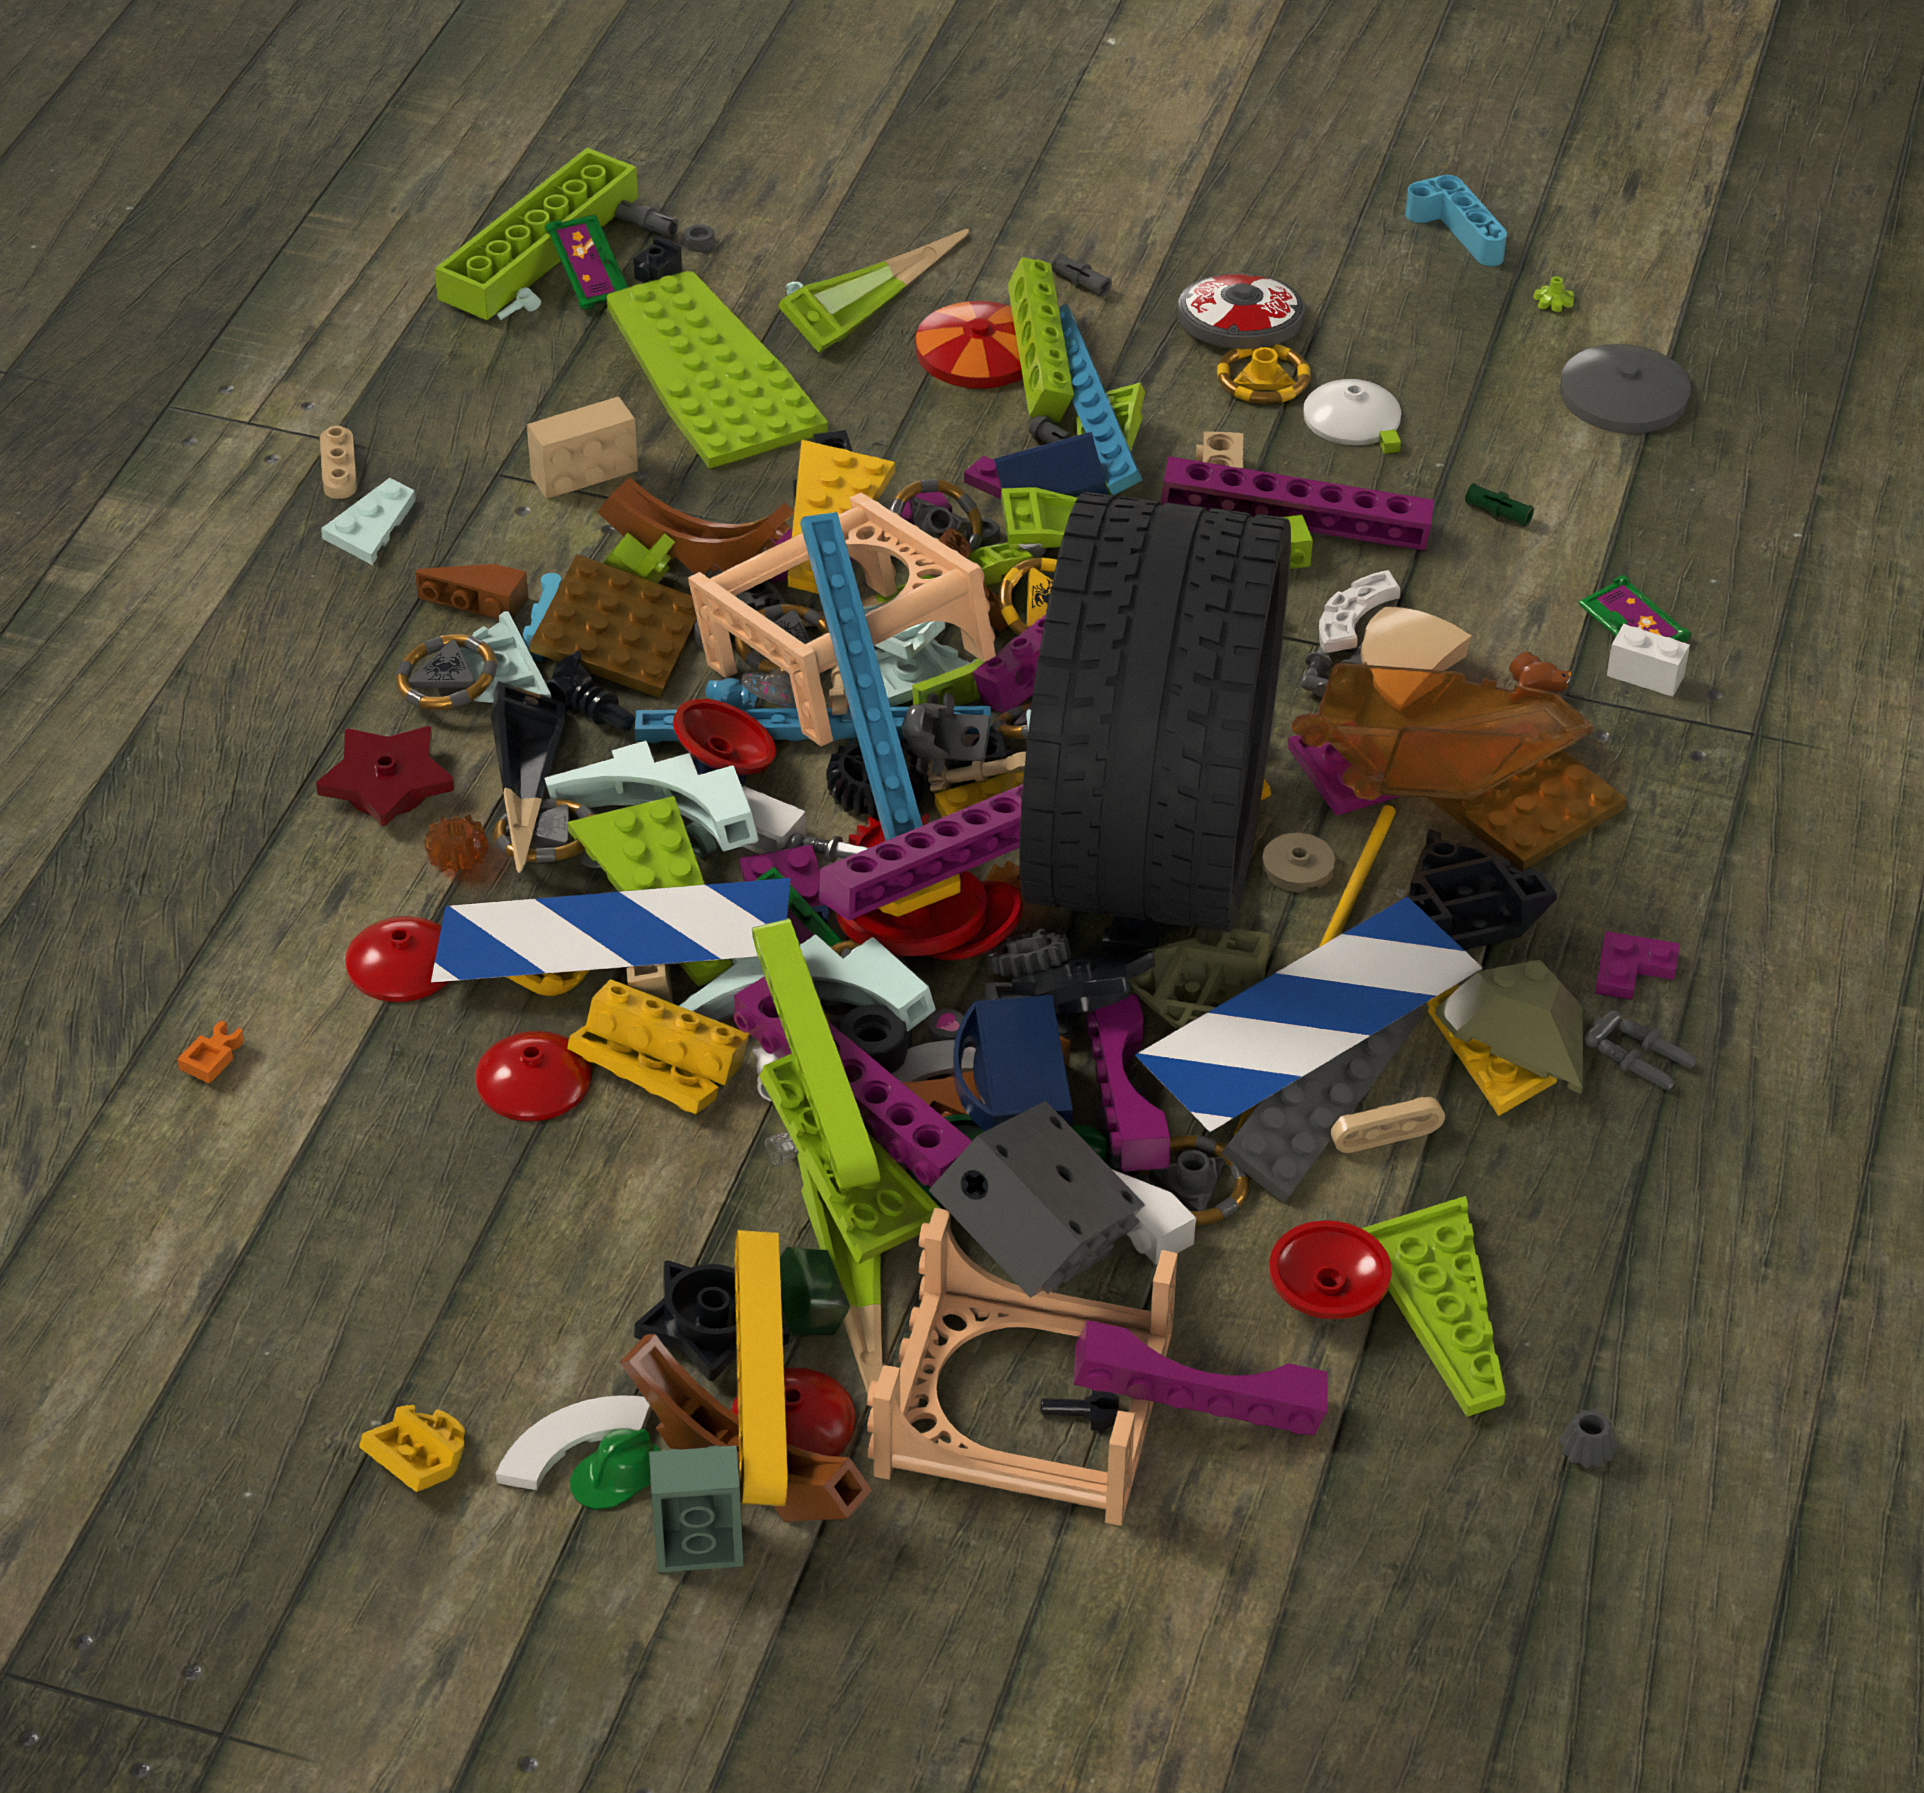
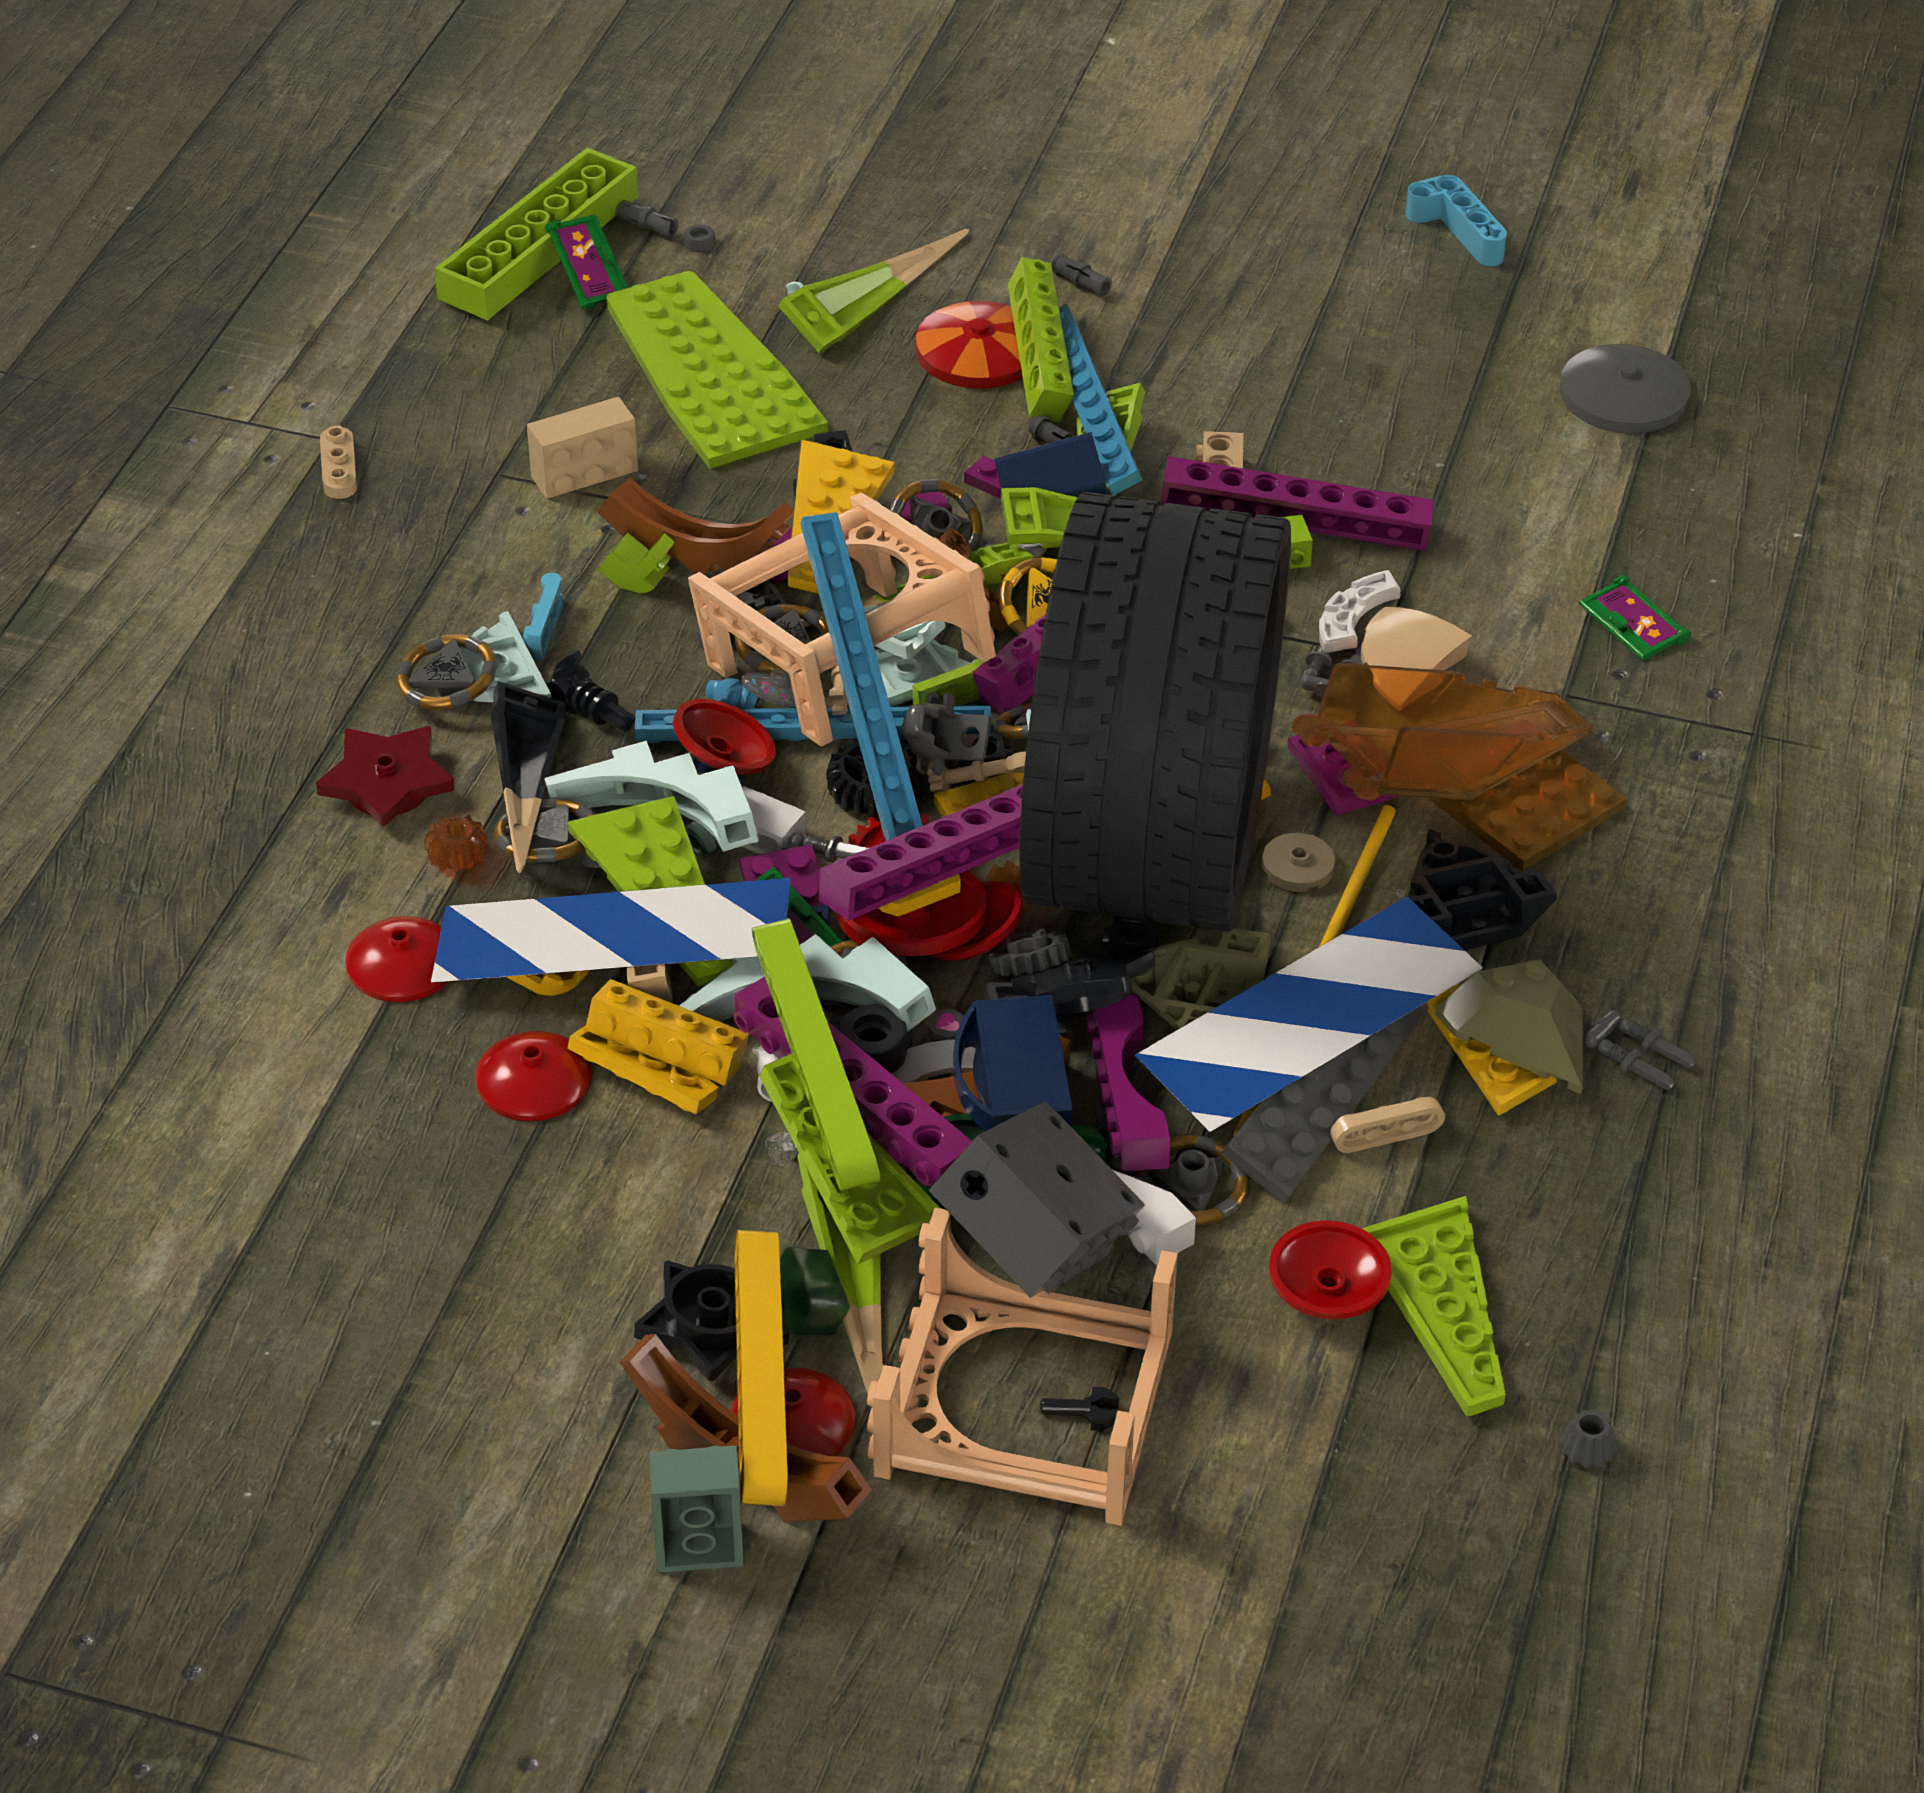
orange plate [177,1020,244,1084] -> none
light aqua wing [321,478,416,565] -> none
yellow slope [359,1405,465,1492] -> none
dark orange slope [415,564,529,620] -> none
white tile [495,1396,652,1490] -> none
light aqua hand [496,288,541,320] -> none
pearl gold plate [529,554,697,698] -> none
green piece [570,1428,661,1510] -> none
black brick [633,235,682,283] -> none
dark grey tile [966,518,1000,548] -> none
magenta arch [1073,1320,1328,1436] -> none
dish [1178,273,1305,349] -> none
yellow piece [1217,344,1311,404] -> none
white dish [1303,379,1401,446] -> none
lime piece [1379,429,1401,454] -> none
dark green pin [1465,483,1534,527] -> none
dark orange animal [1509,652,1571,702] -> none
lime plant [1533,277,1575,312] -> none
magenta plate [1595,931,1680,1000] -> none
white brick [1607,624,1690,697] -> none

